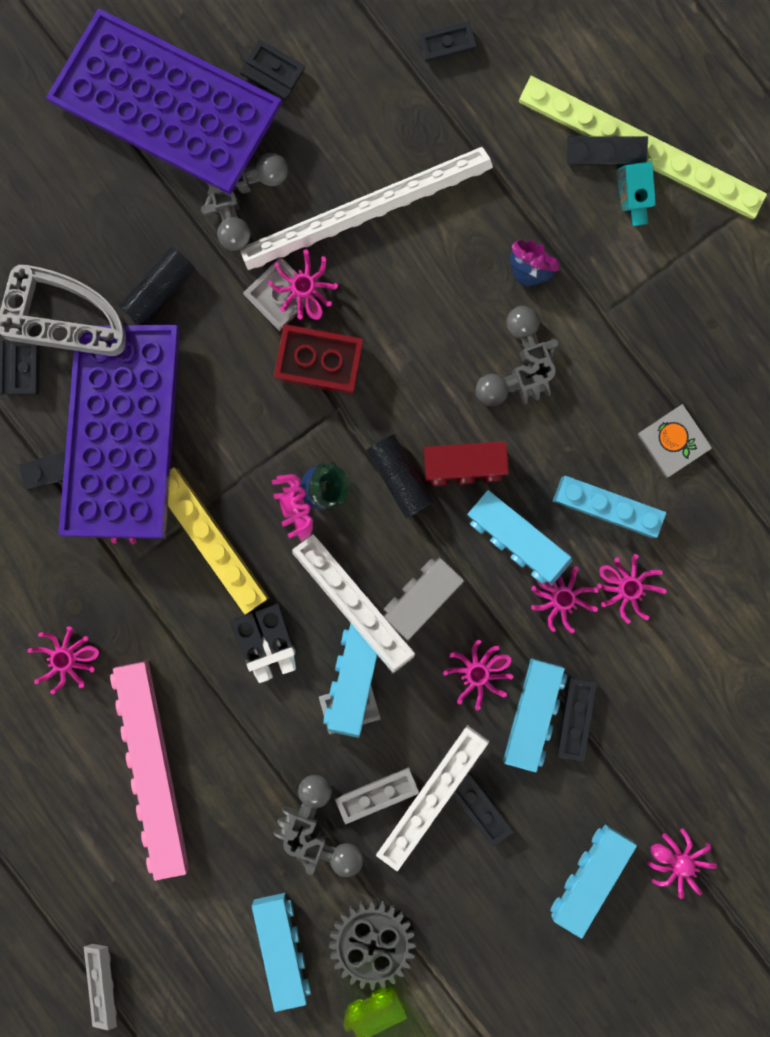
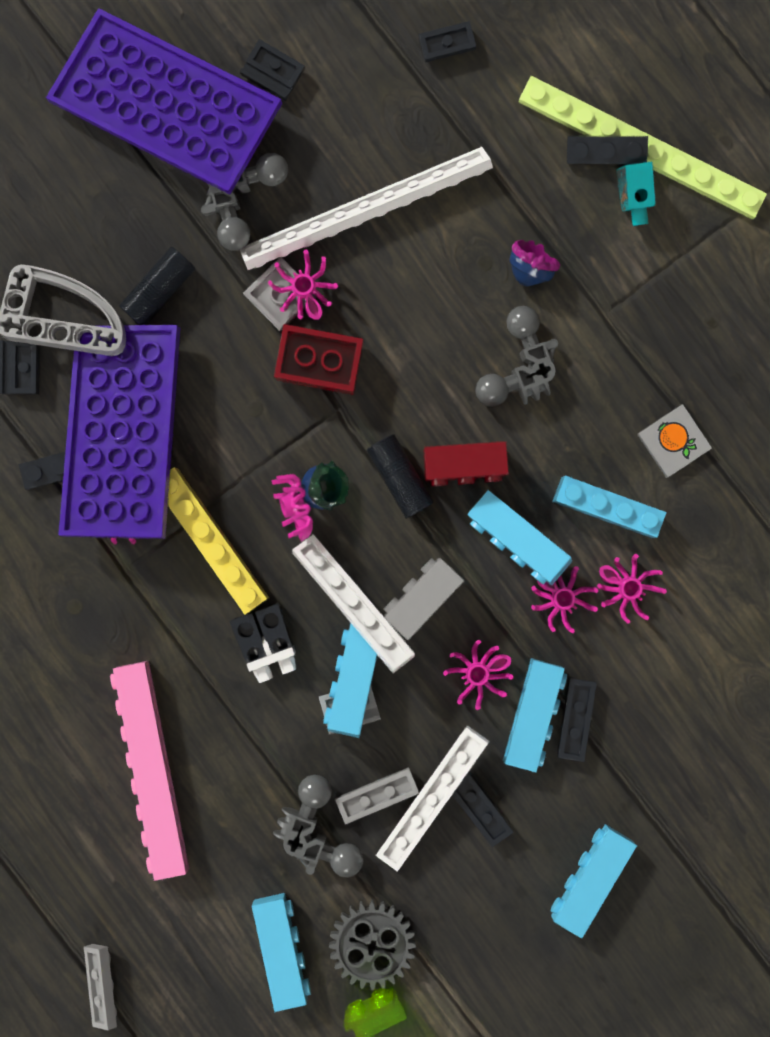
dark pink animal [28,626,99,694] -> none
dark pink animal [647,829,717,899] -> none

